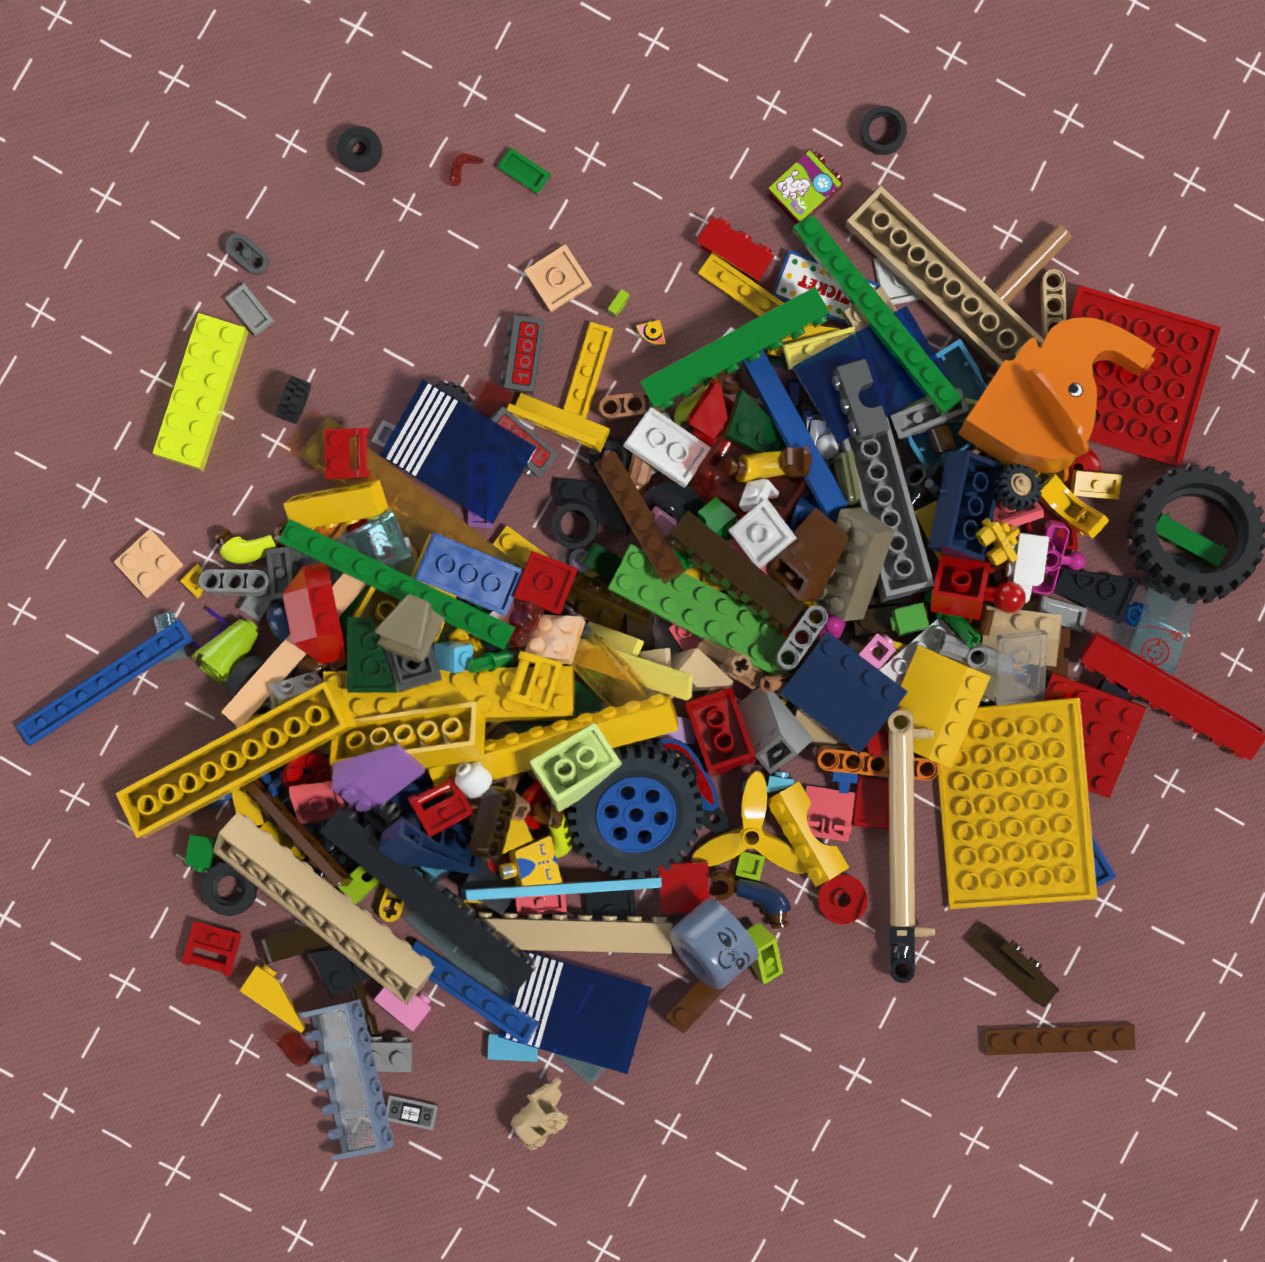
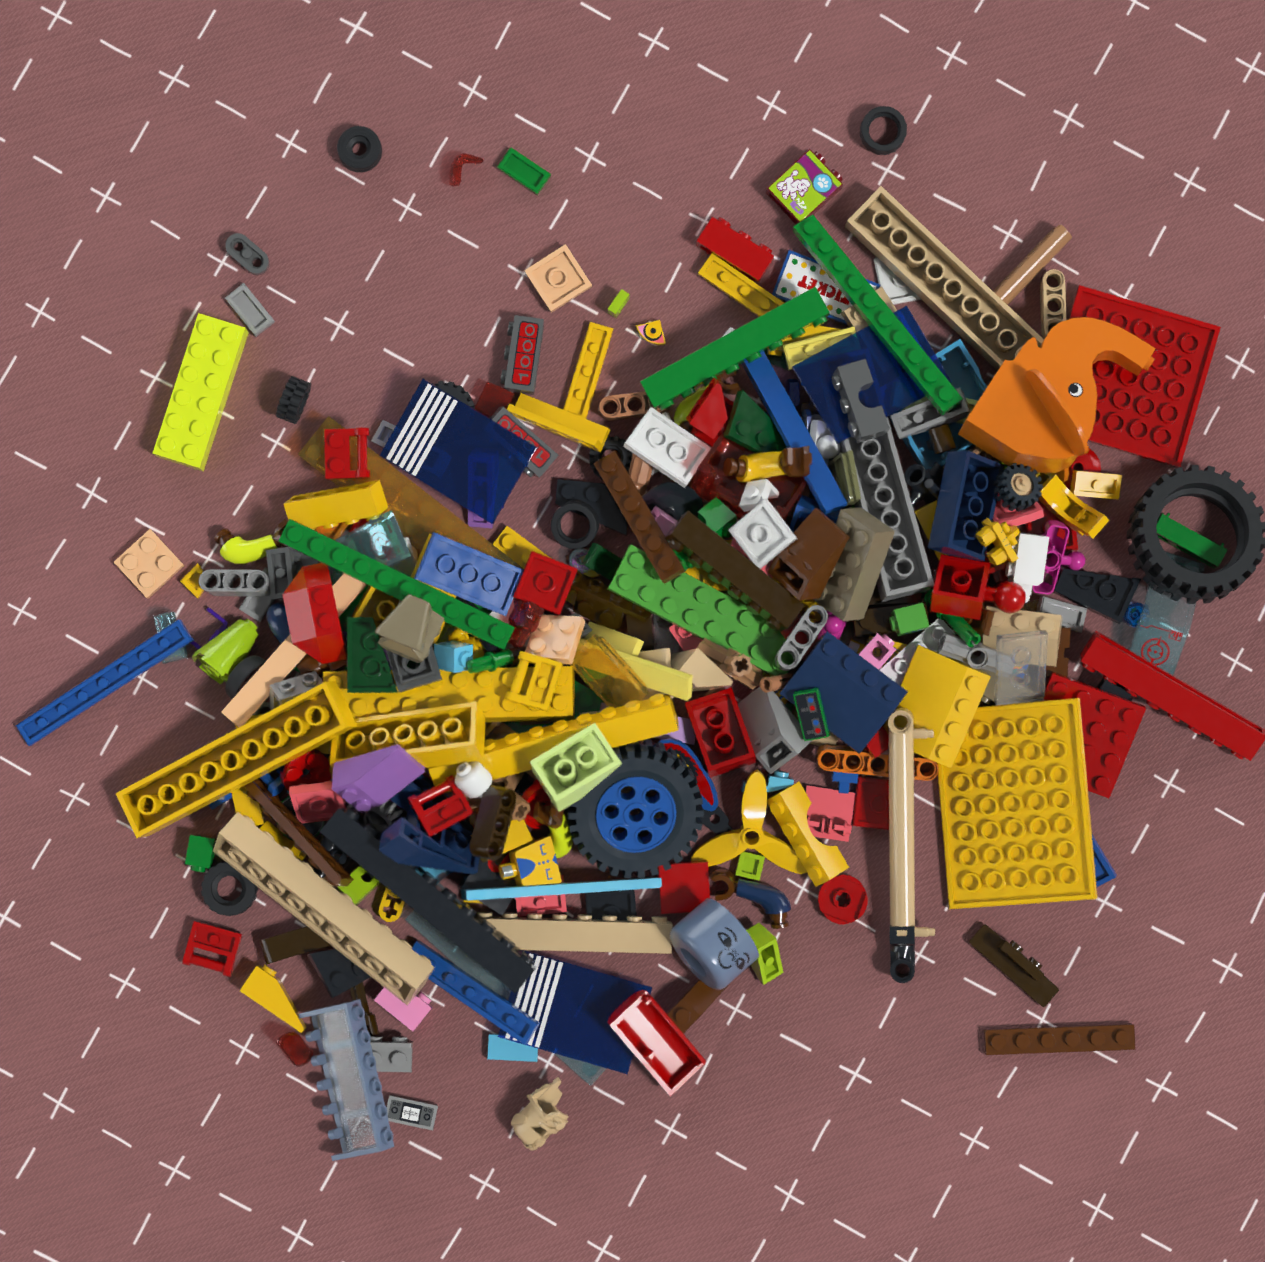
none -> red container [608,990,706,1097]
none -> tile [793,688,830,741]

